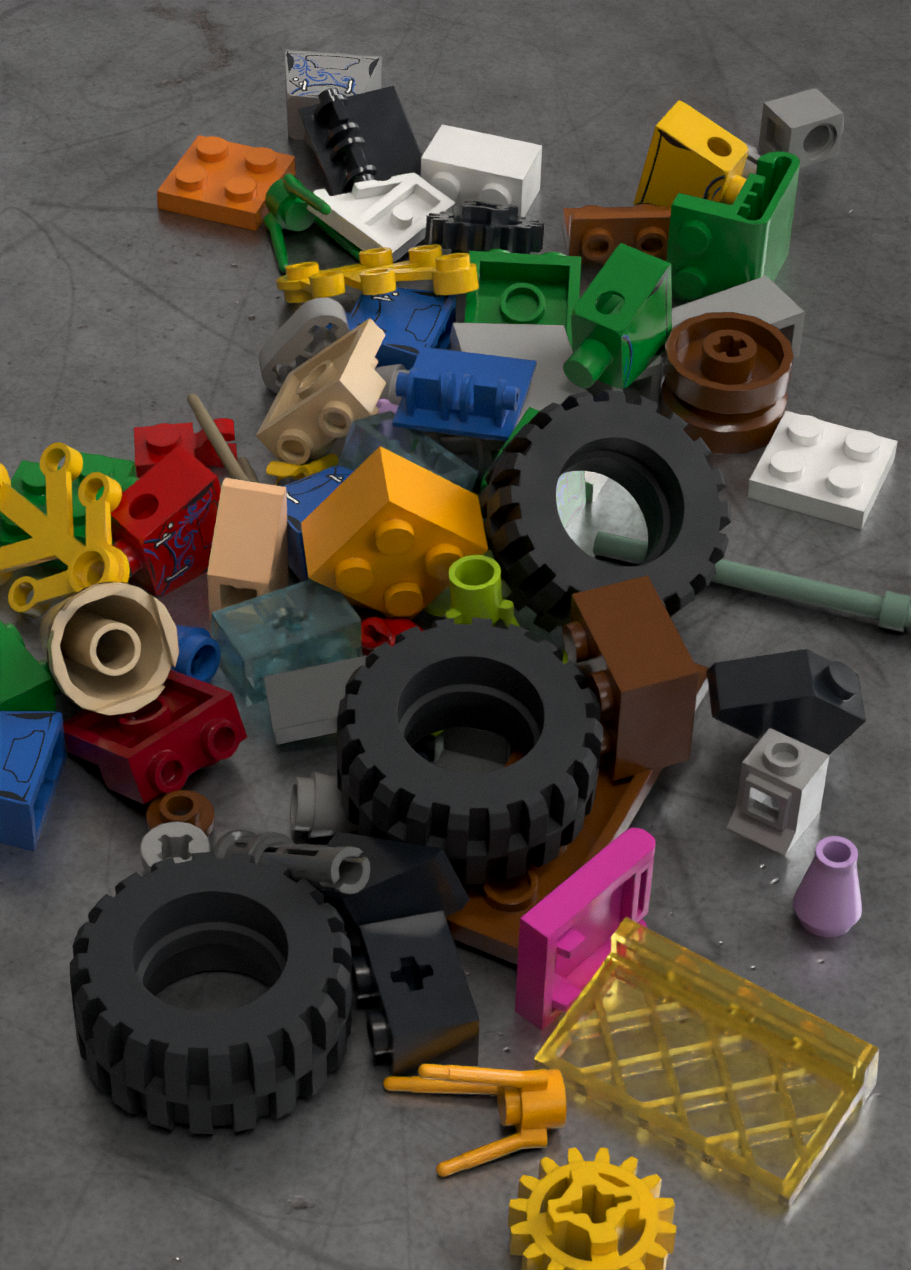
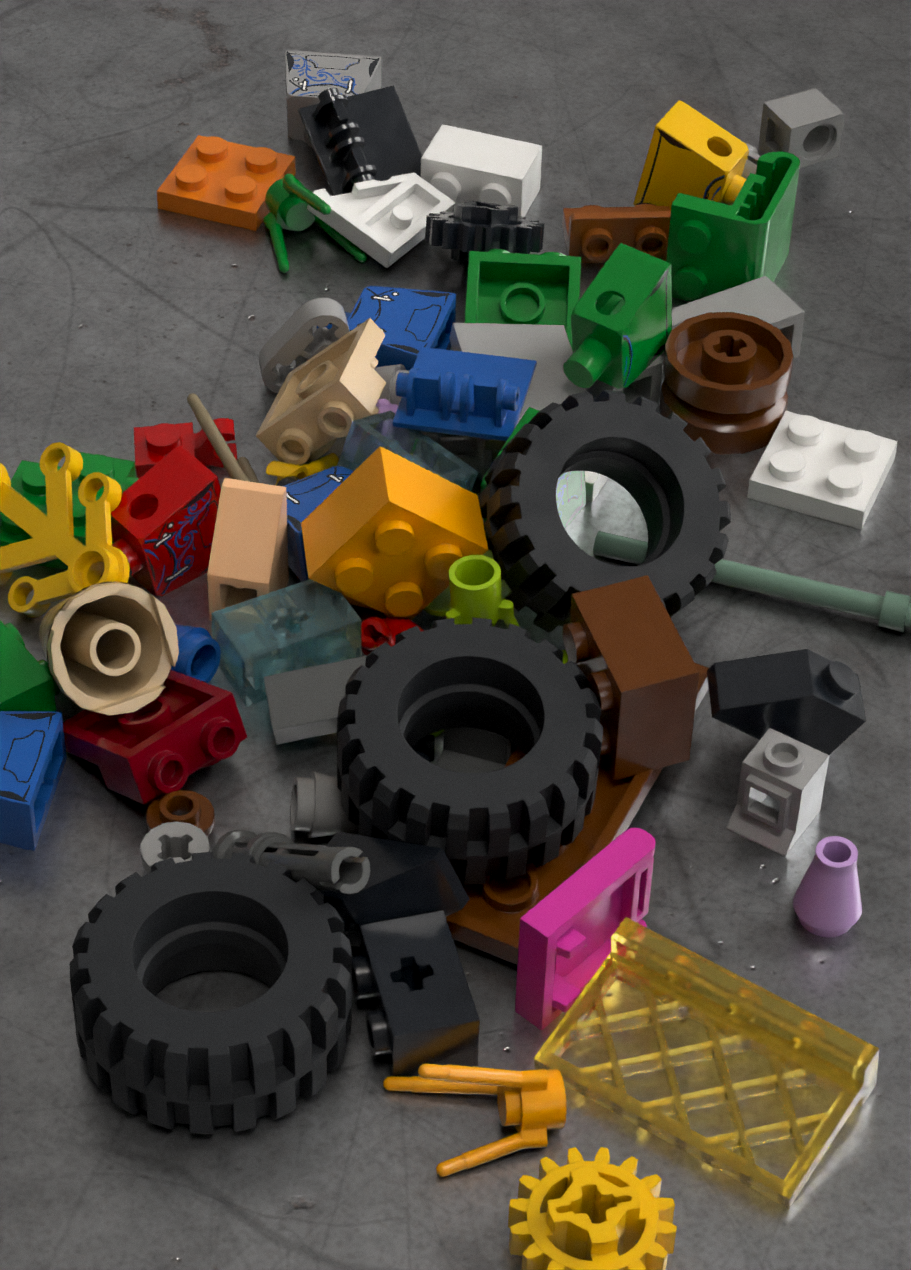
yellow plant [276,244,479,303] -> none

